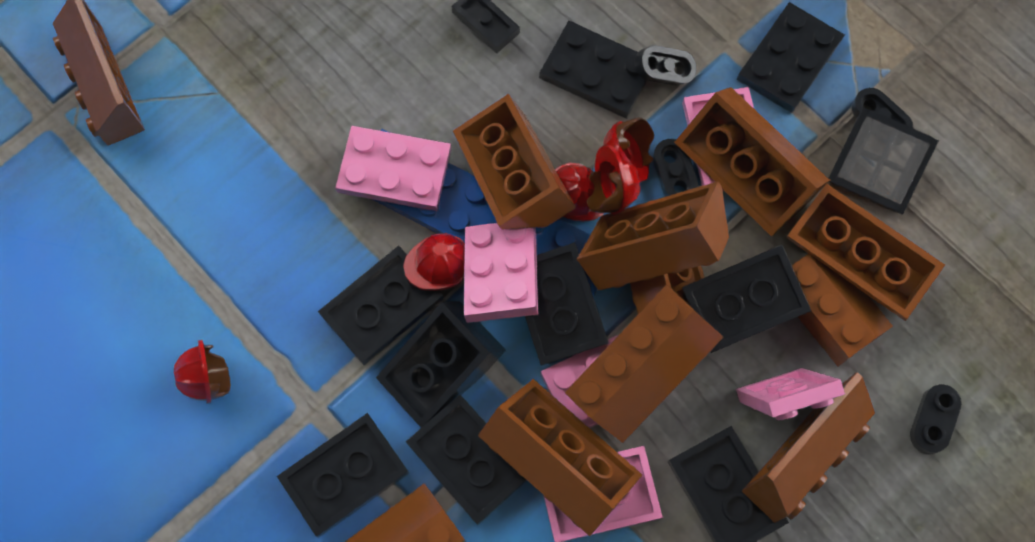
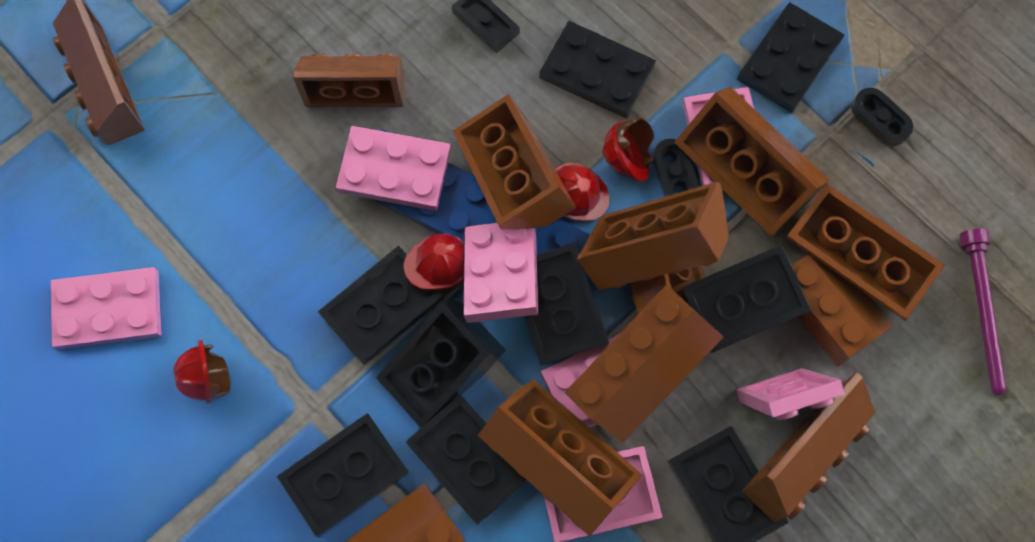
red piece [587,145,641,215] -> none
black plate [635,45,696,86] -> none
clear piece [828,107,939,215] -> none
black plate [910,384,962,454] -> none
none -> bright pink plate [51,267,162,350]
none -> dark orange slope [293,53,404,107]
none -> magenta piece [959,228,1006,395]

